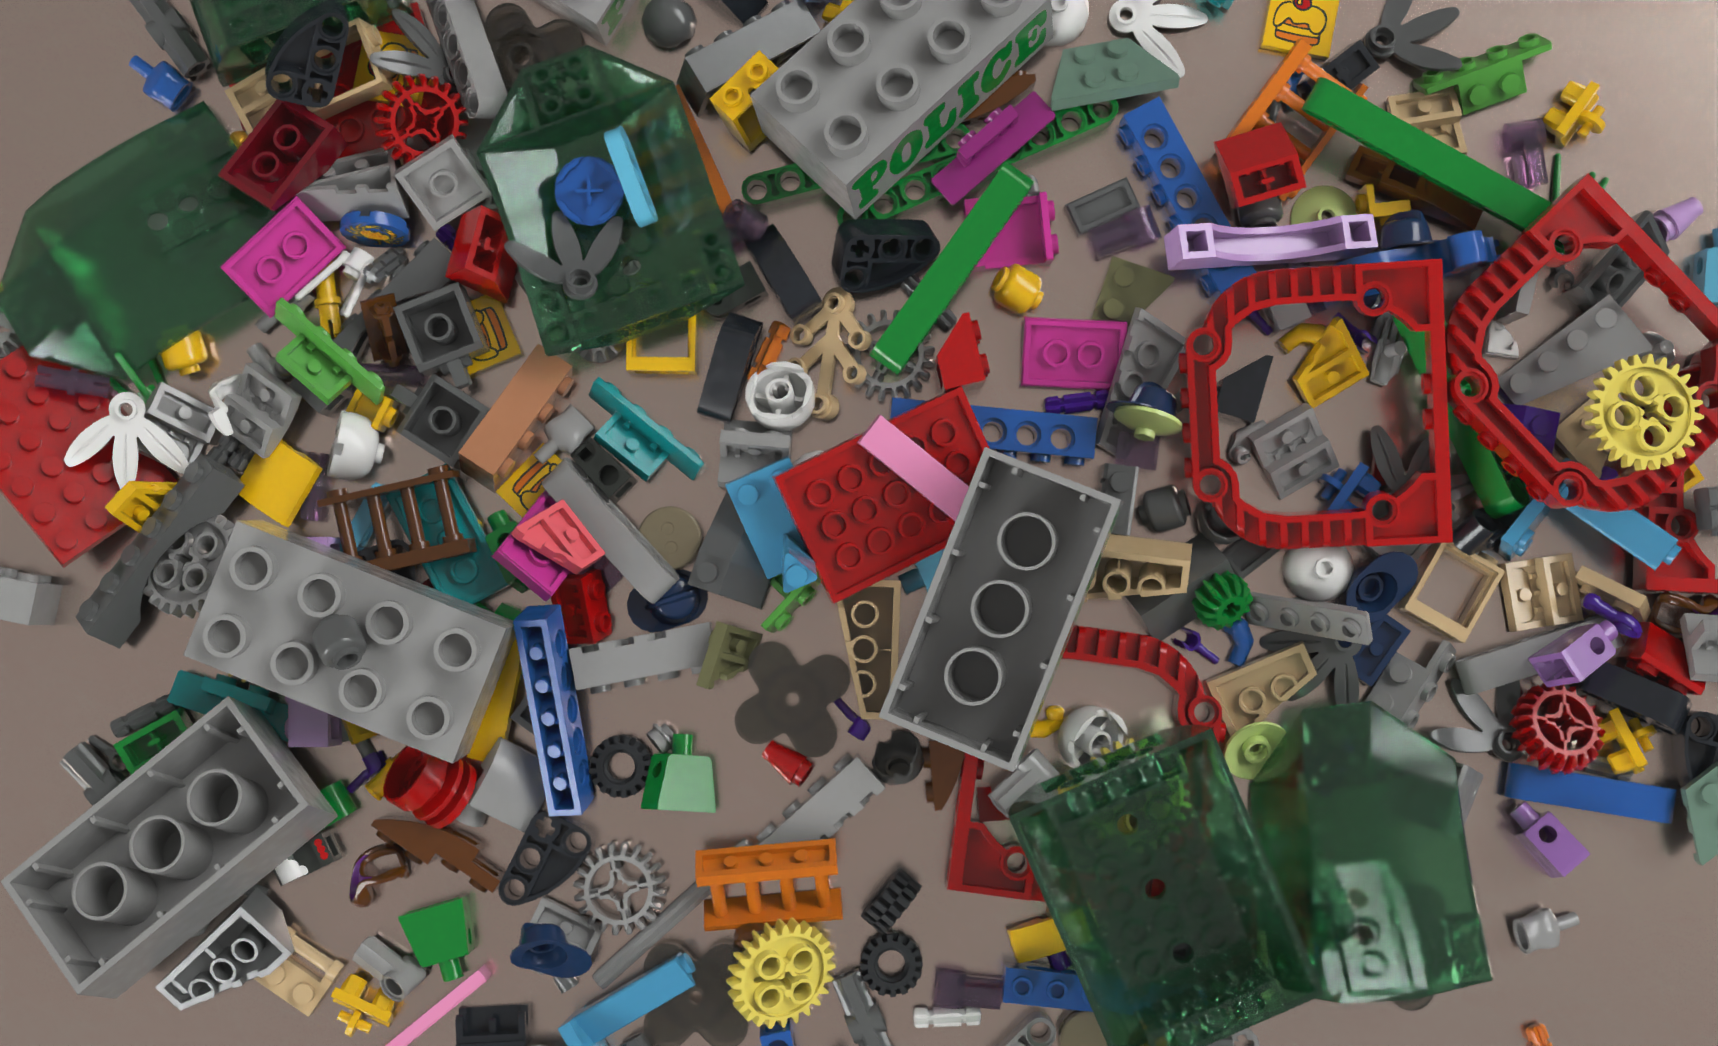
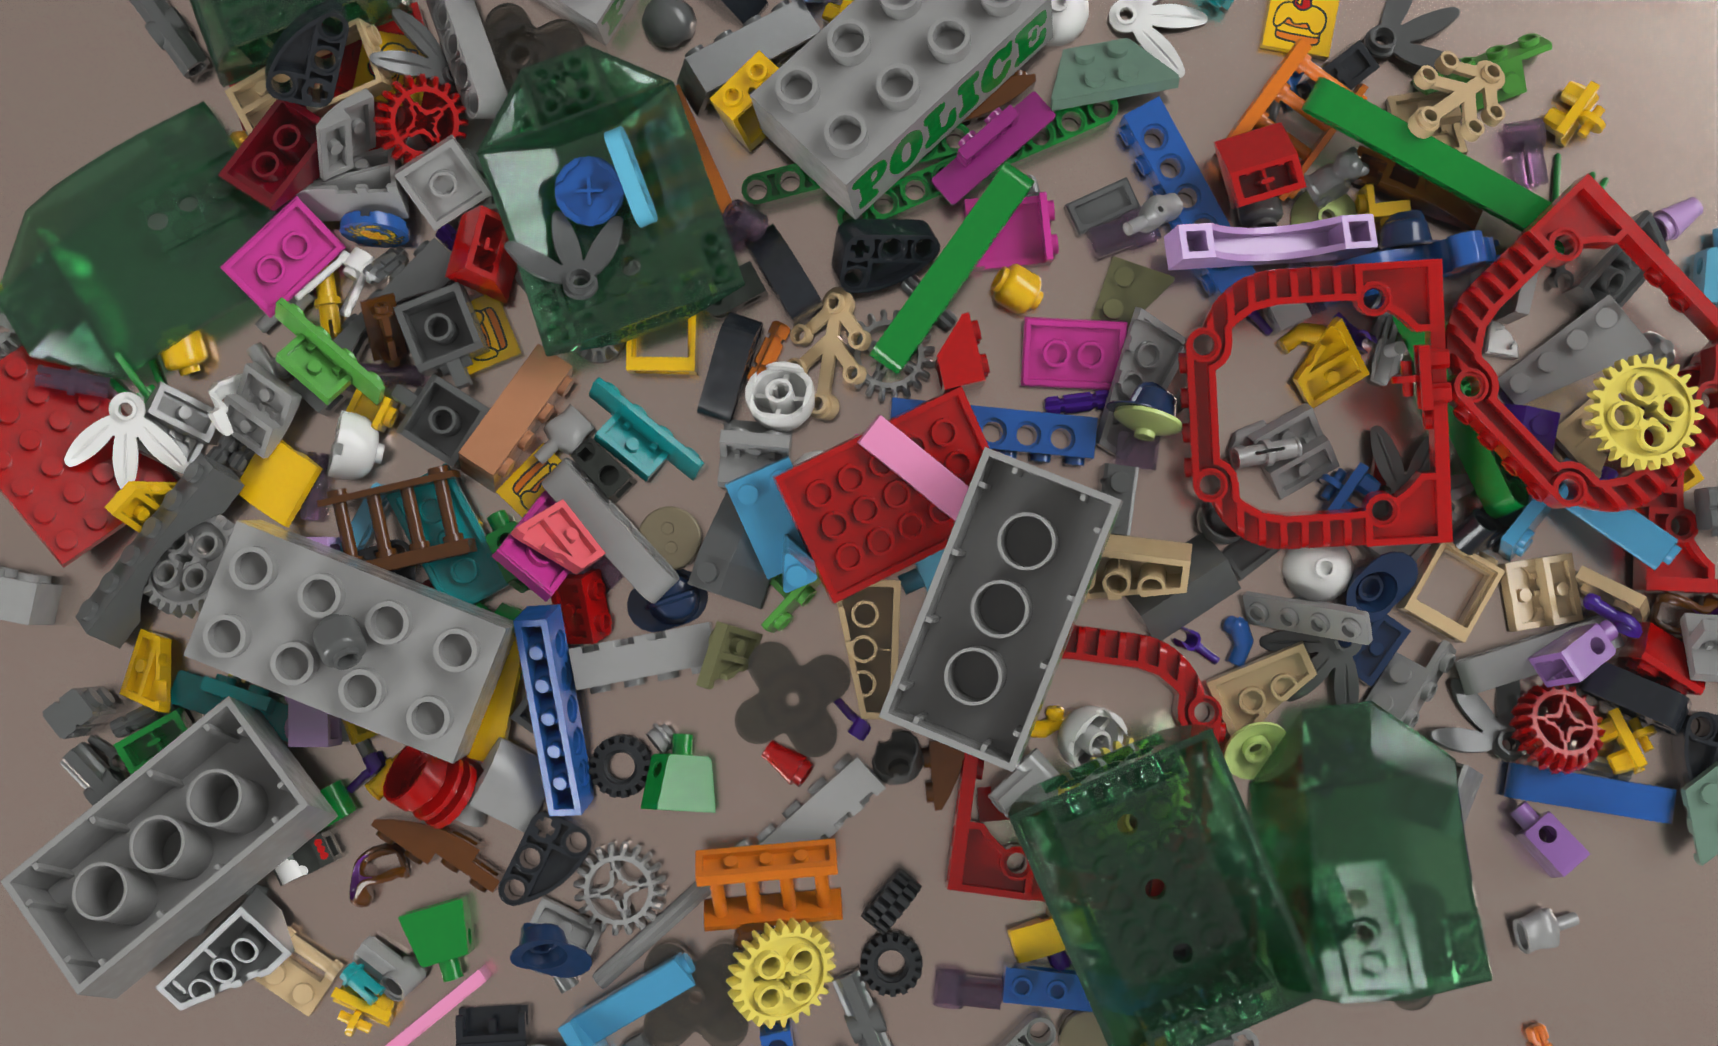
blue piece [129,55,193,112] -> none
white axle [913,1005,981,1028] -> none
dark grey head [1138,484,1191,533] -> none
green gear [1191,570,1253,631] -> none
black slope [1217,355,1273,425] -> none
none -> dark grey brick [42,686,117,739]
none -> yellow wing [119,628,172,713]
none -> light grey slope [316,88,376,181]
none -> teal pin [339,962,386,1006]
none -> light grey piece [1123,193,1183,236]
none -> light grey pin [1230,436,1302,470]
none -> dark grey animal [1304,147,1369,210]
none -> red hips [1391,344,1452,411]
none -> tan plant [1408,51,1506,142]

